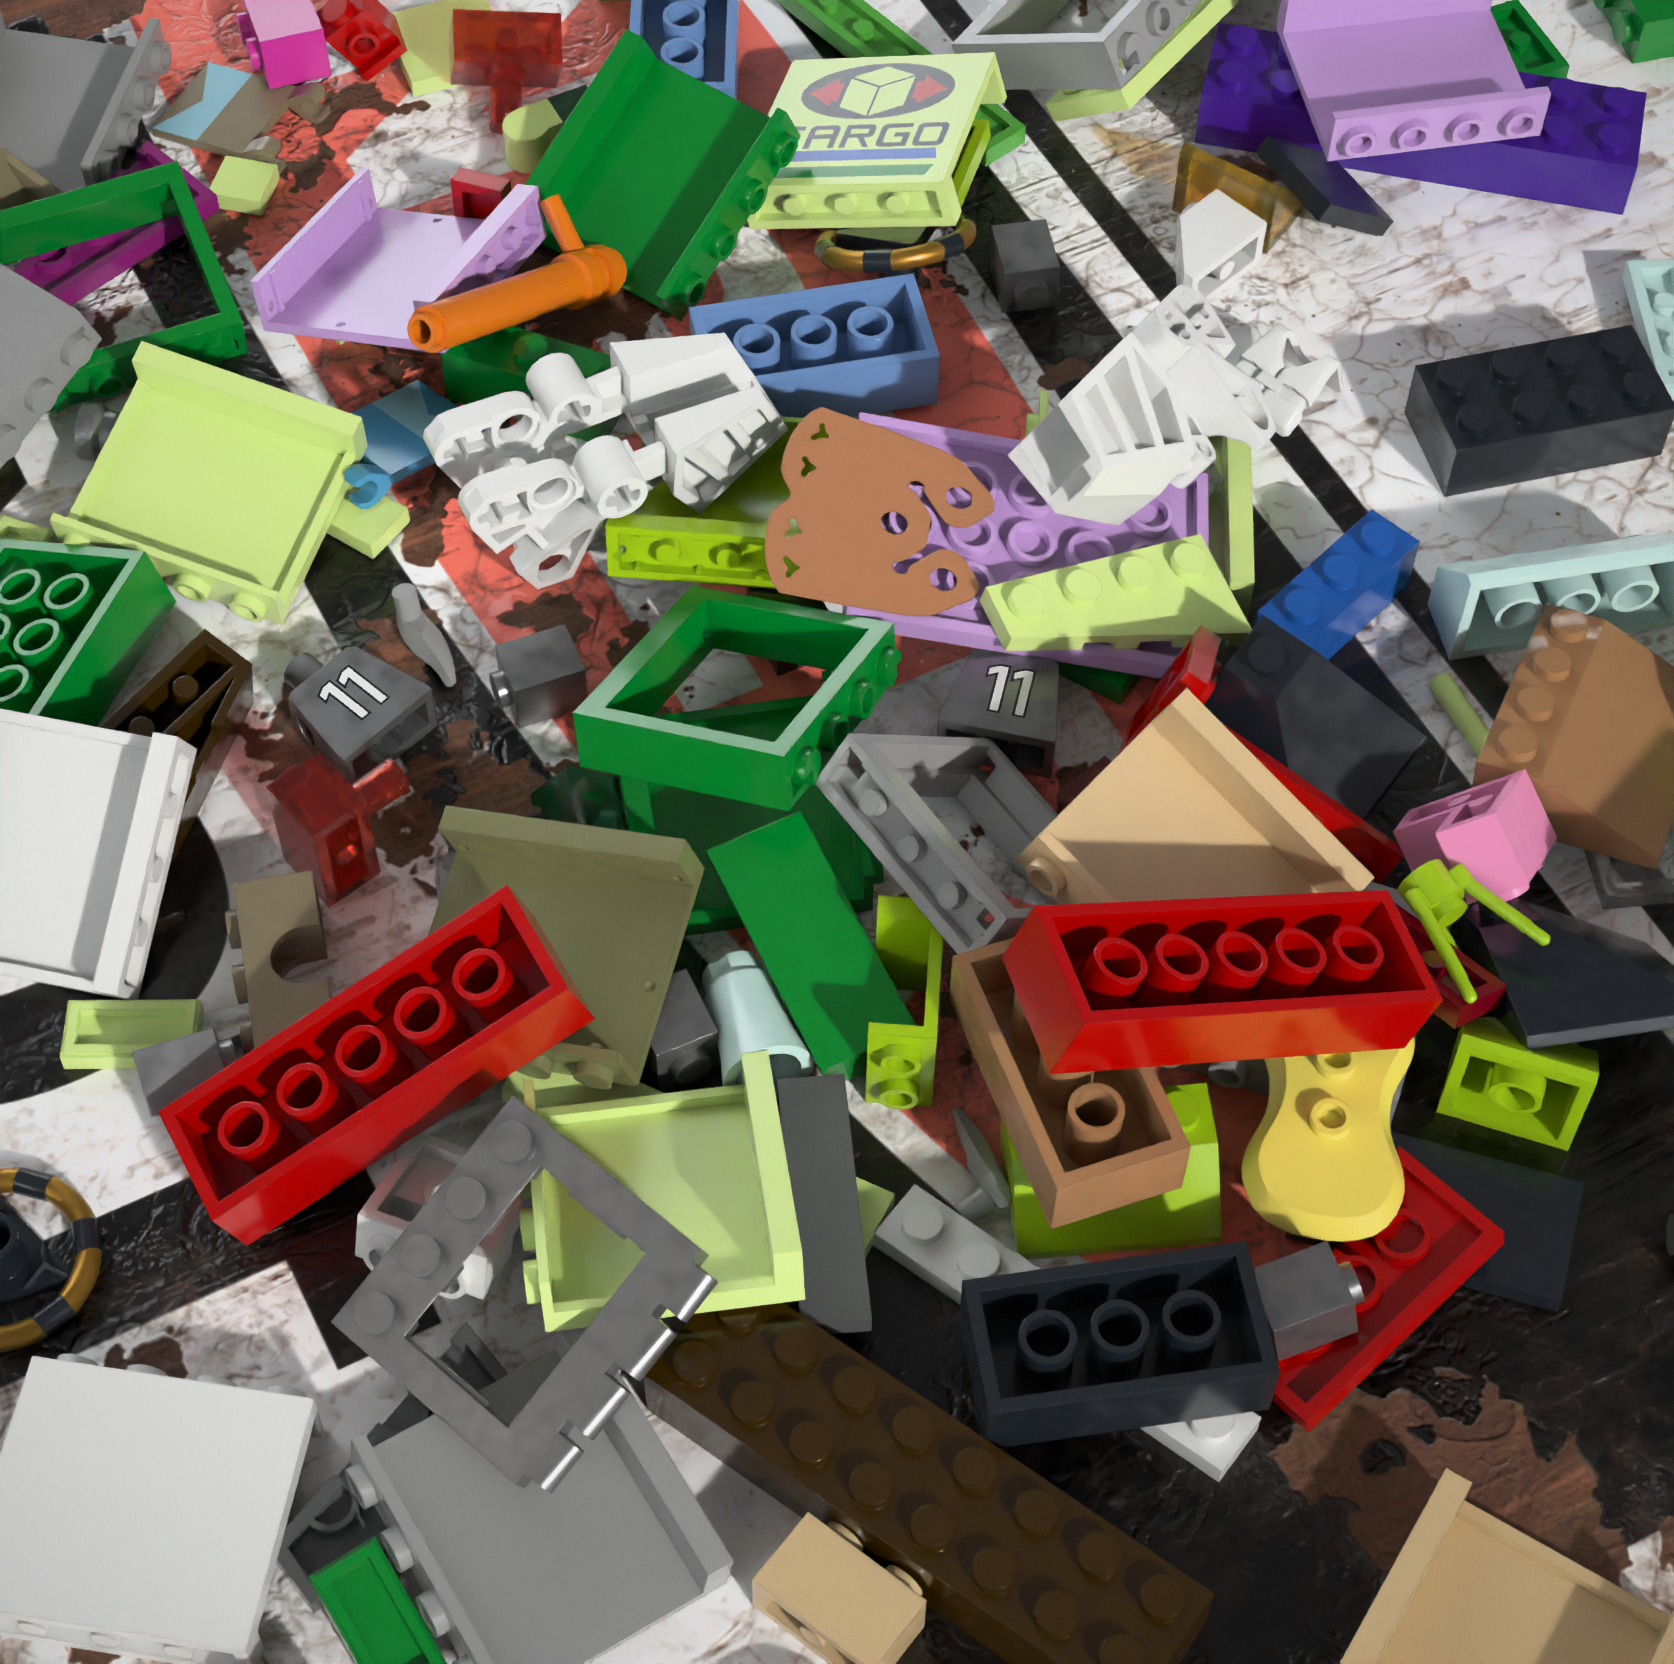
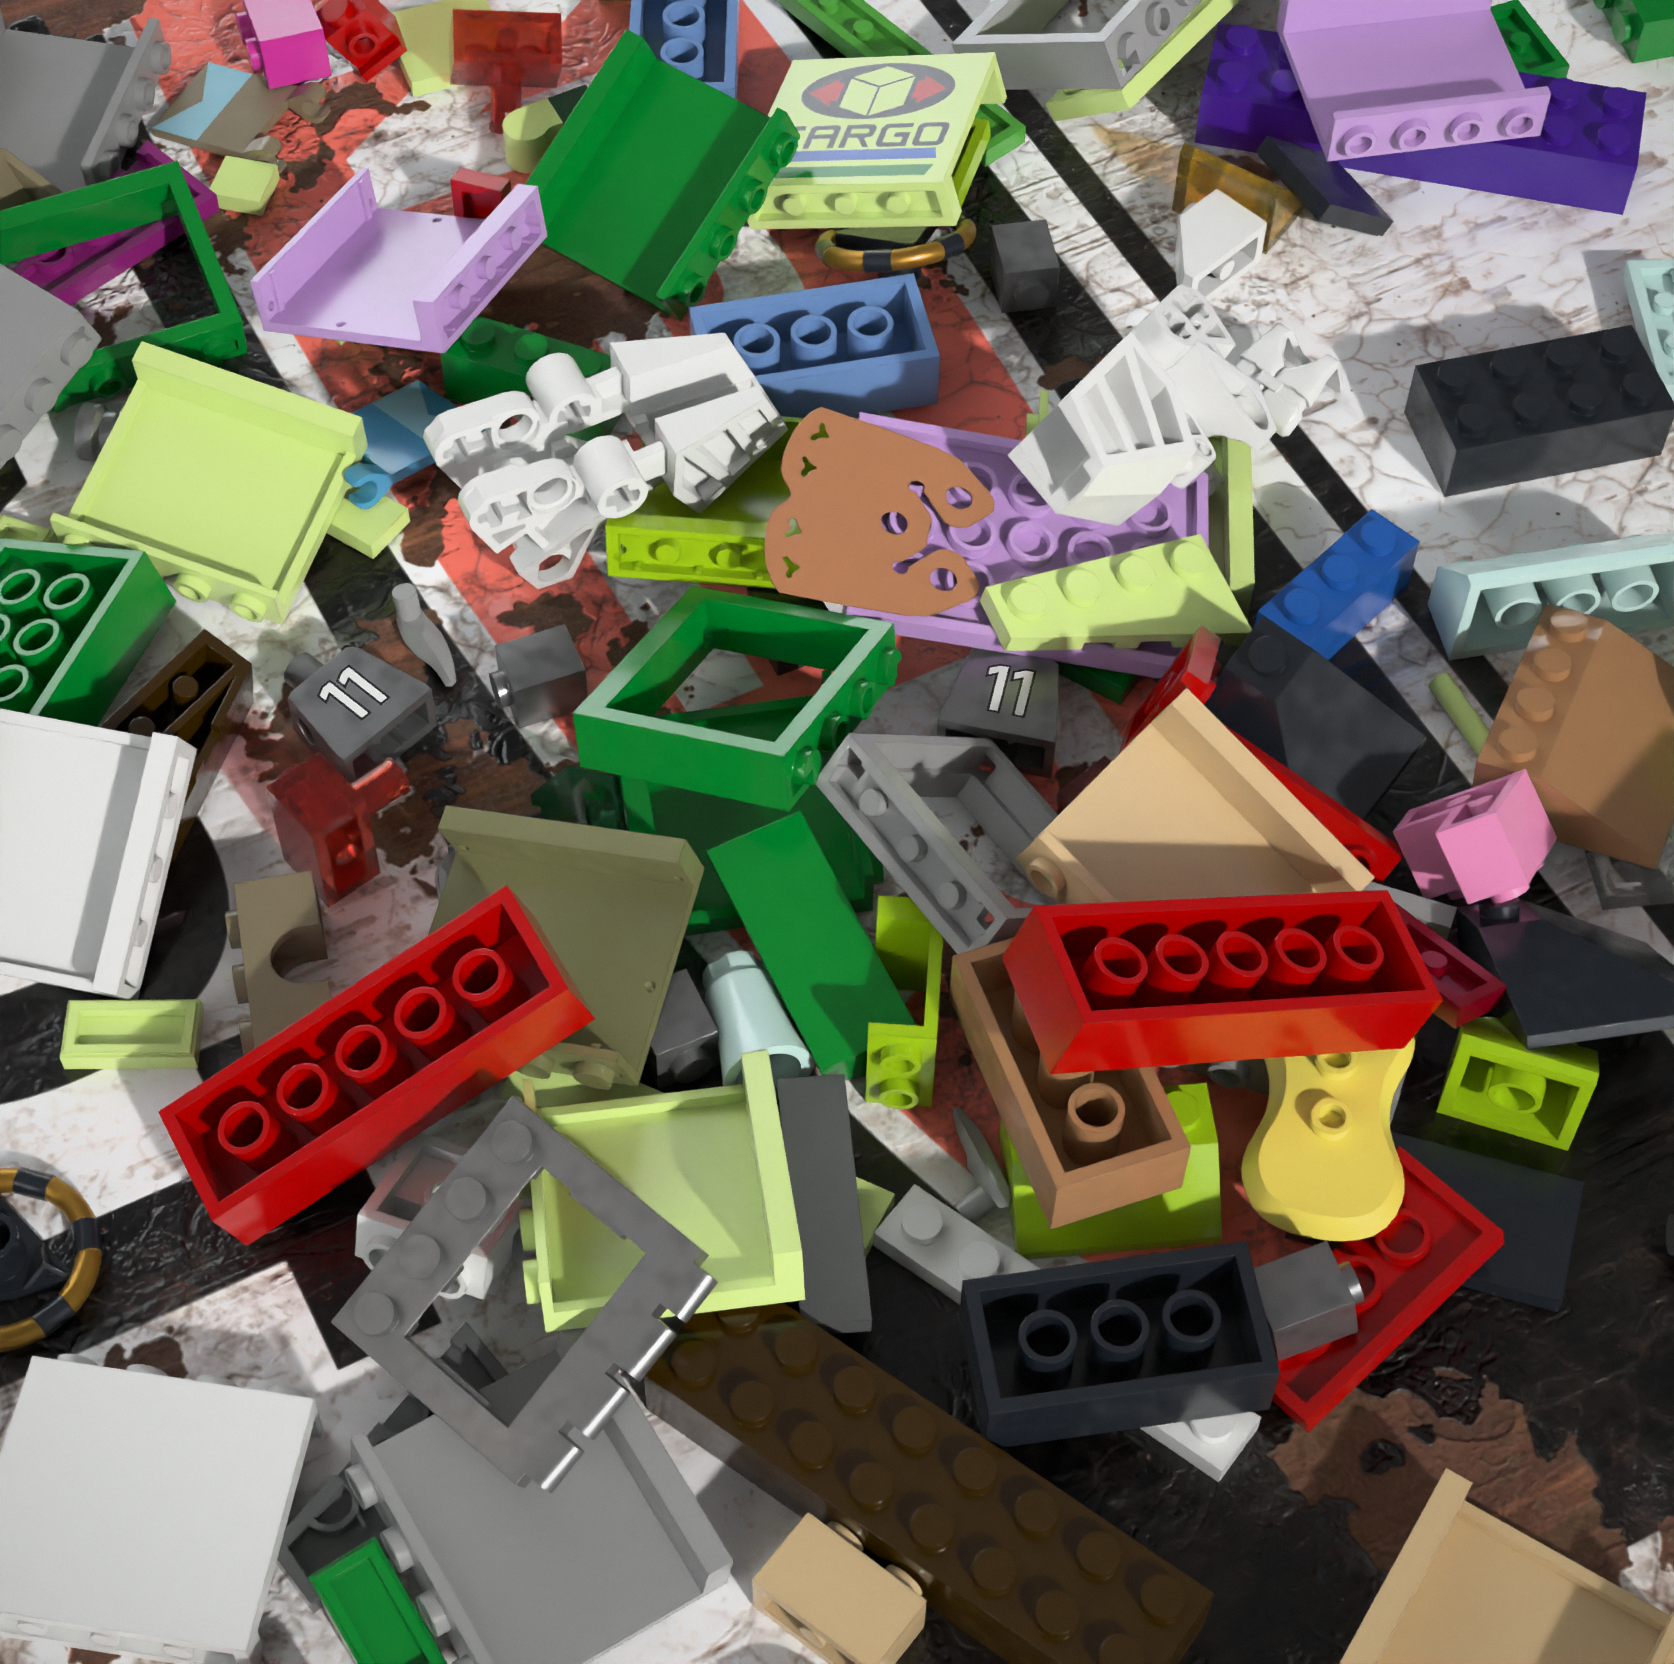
flat silver brick [132,1028,238,1117] -> none
orange cylinder [407,194,627,353] -> none
lime plant [1397,859,1550,1003] -> none

